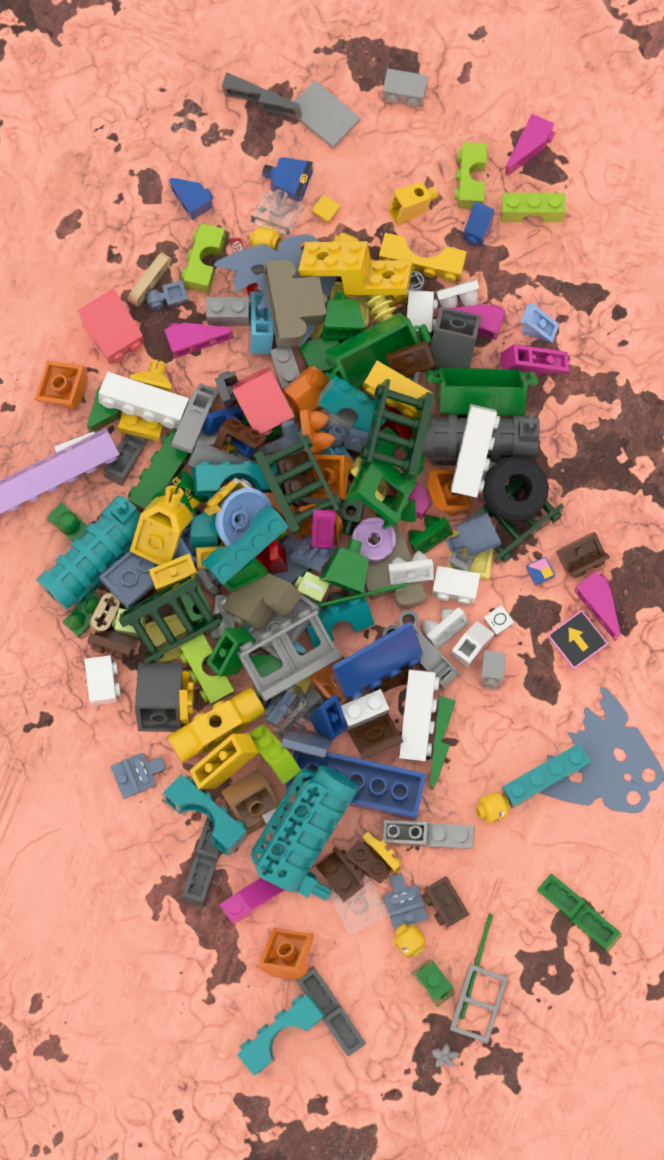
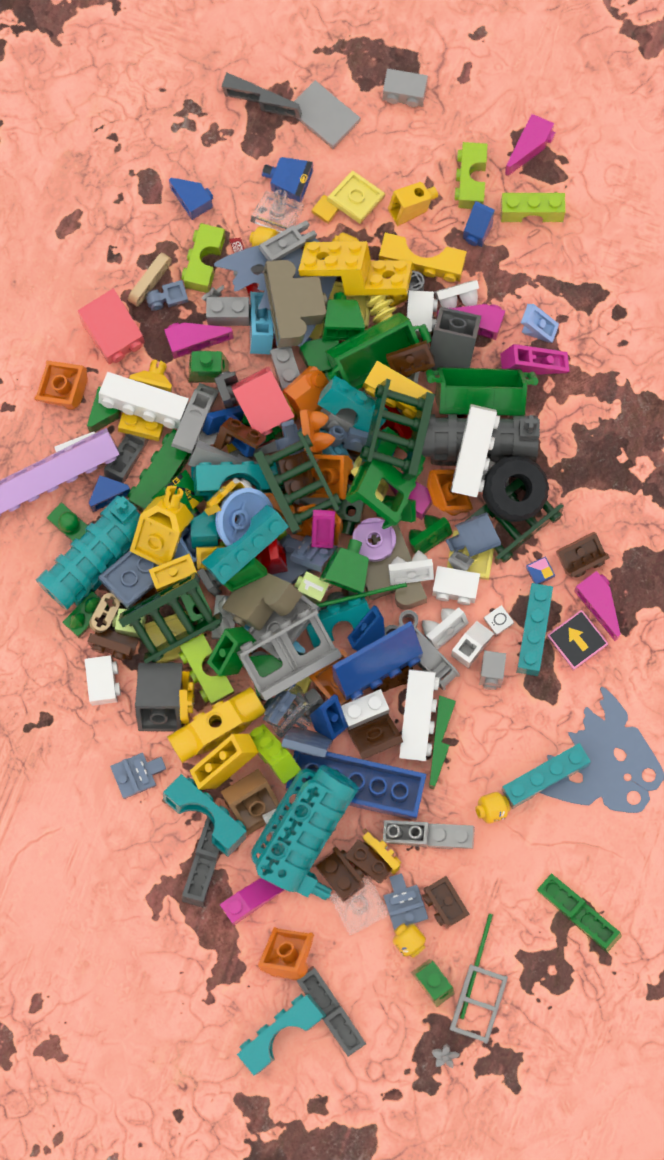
none -> blue slope [89,475,130,512]
none -> green torso [188,351,229,383]
none -> light grey plant [201,285,225,301]
none -> light grey hinge [259,220,317,261]
none -> light yellow tile [327,170,386,224]
none -> blue slope [347,605,385,651]
none -> teal arch [516,583,553,676]

